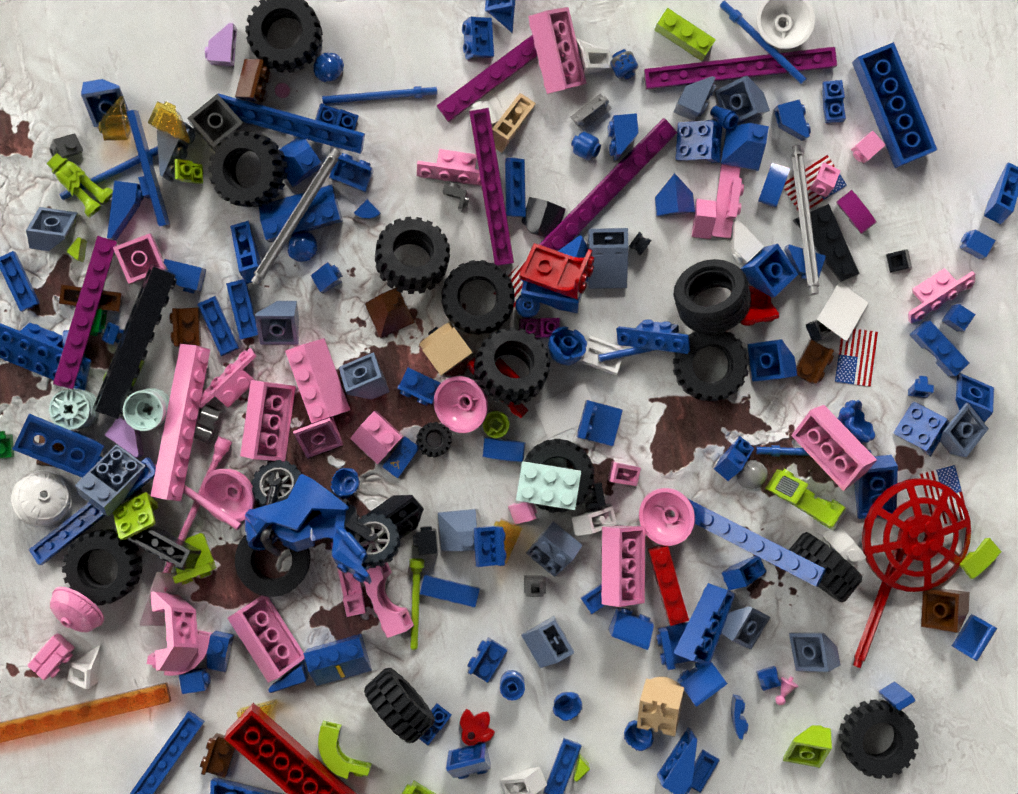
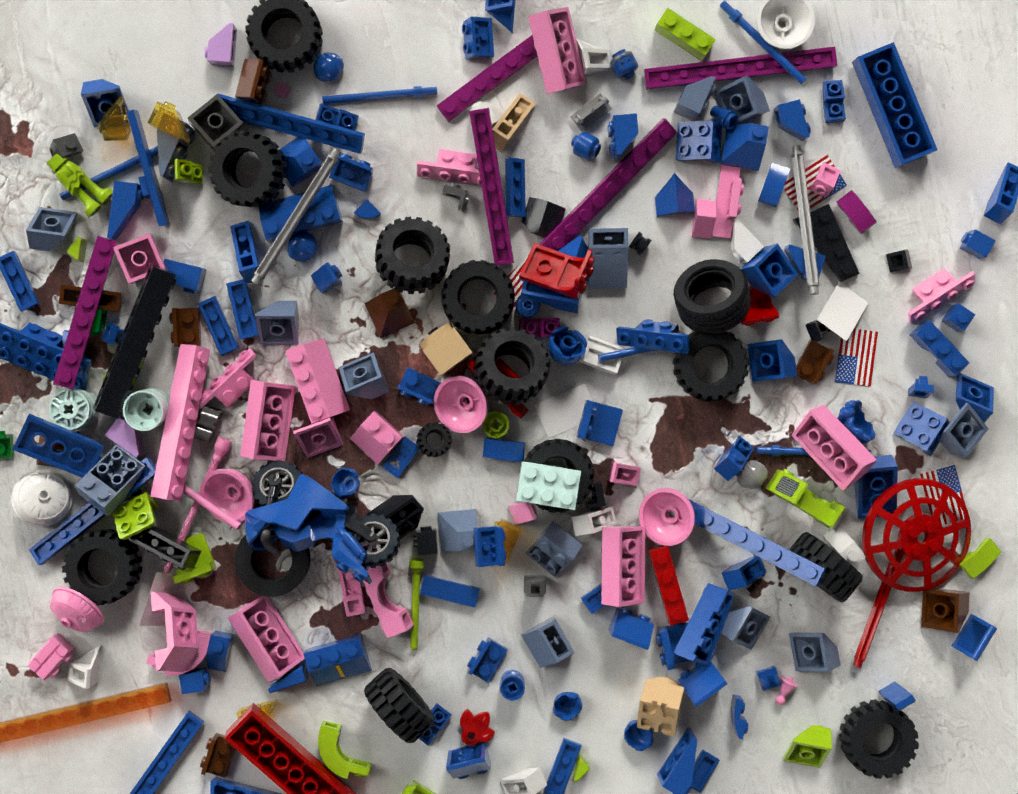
bright pink brick [851,131,886,164] -> none

